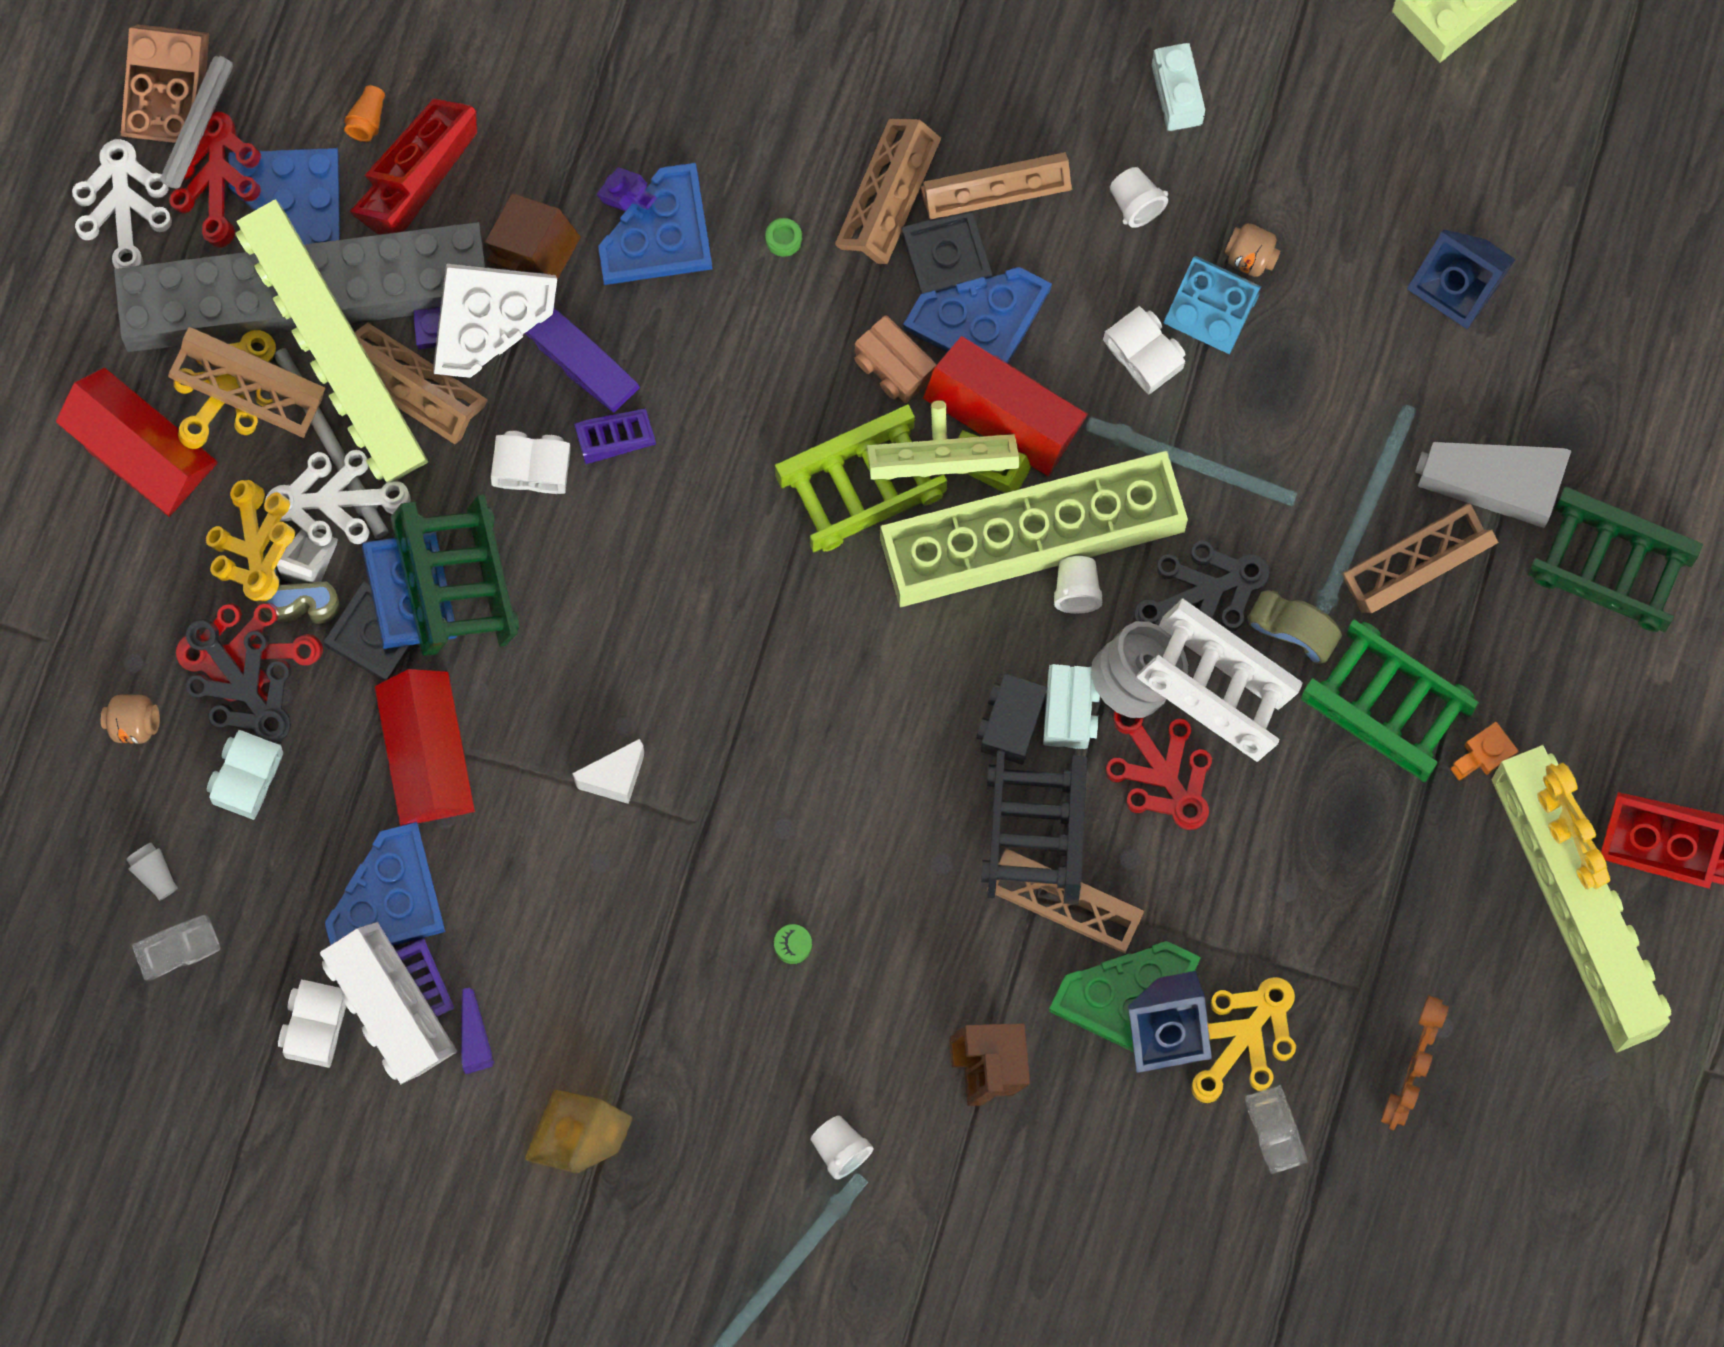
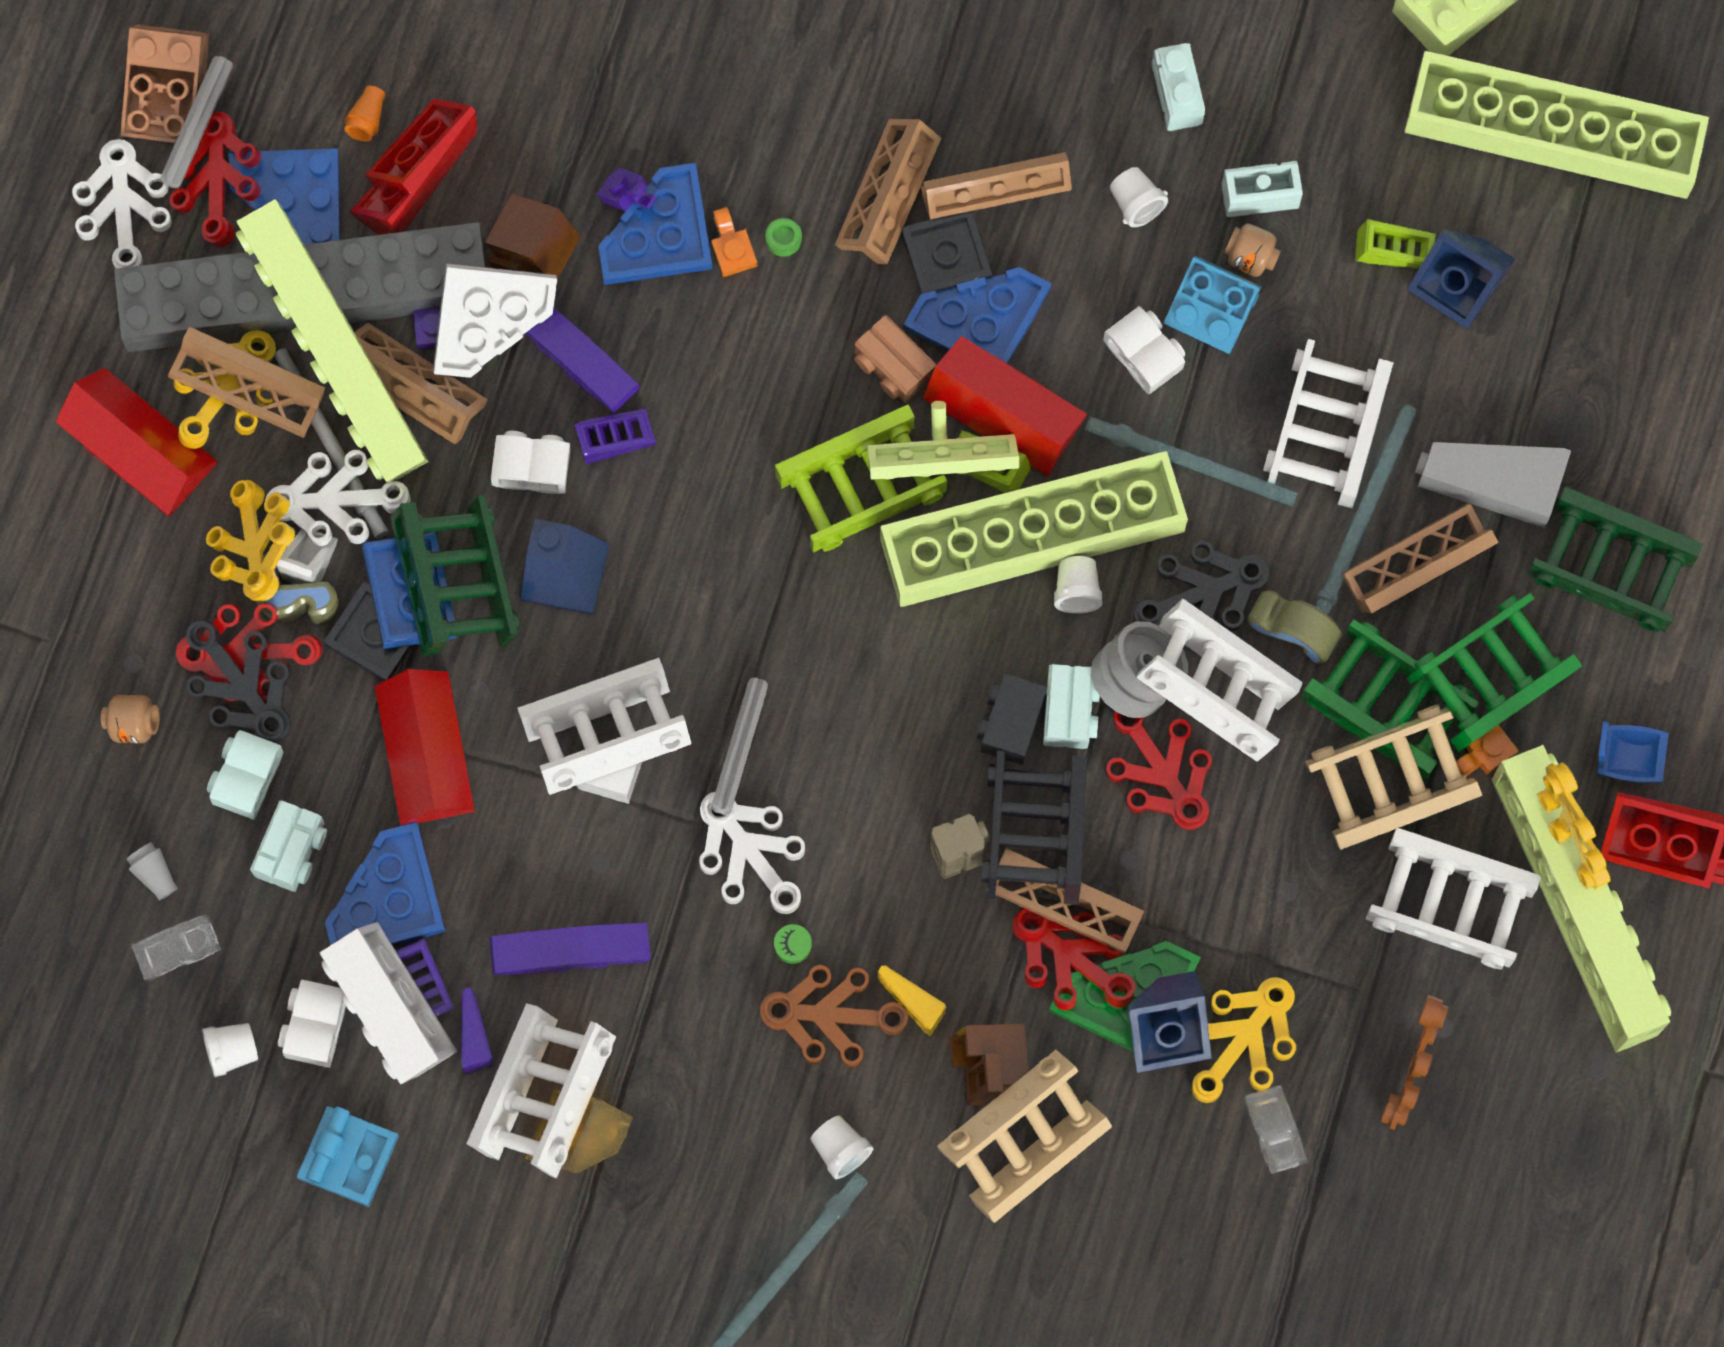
none -> white piece [202,1023,258,1077]
none -> light aqua brick [250,801,327,892]
none -> dark azure plate [297,1106,399,1207]
none -> white fence [467,1003,616,1178]
none -> dark purple slope [489,923,651,975]
none -> white fence [518,658,691,795]
none -> dark blue slope [521,518,610,615]
none -> white plant [699,791,805,914]
none -> orange plate [711,207,757,278]
none -> light grey axle [712,677,768,815]
none -> dark orange plant [760,965,908,1067]
none -> yellow slope [878,965,946,1036]
none -> dark tan brick [930,814,990,879]
none -> tan fence [937,1050,1112,1223]
none -> red plant [1013,908,1135,1010]
none -> light aqua brick [1222,161,1302,217]
none -> white fence [1263,339,1393,508]
none -> tan fence [1305,705,1482,850]
none -> lime slope [1355,219,1435,269]
none -> white fence [1366,828,1541,969]
none -> yellowish green brick [1404,51,1709,199]
none -> green fence [1406,593,1582,752]
none -> blue piece [1597,721,1669,783]

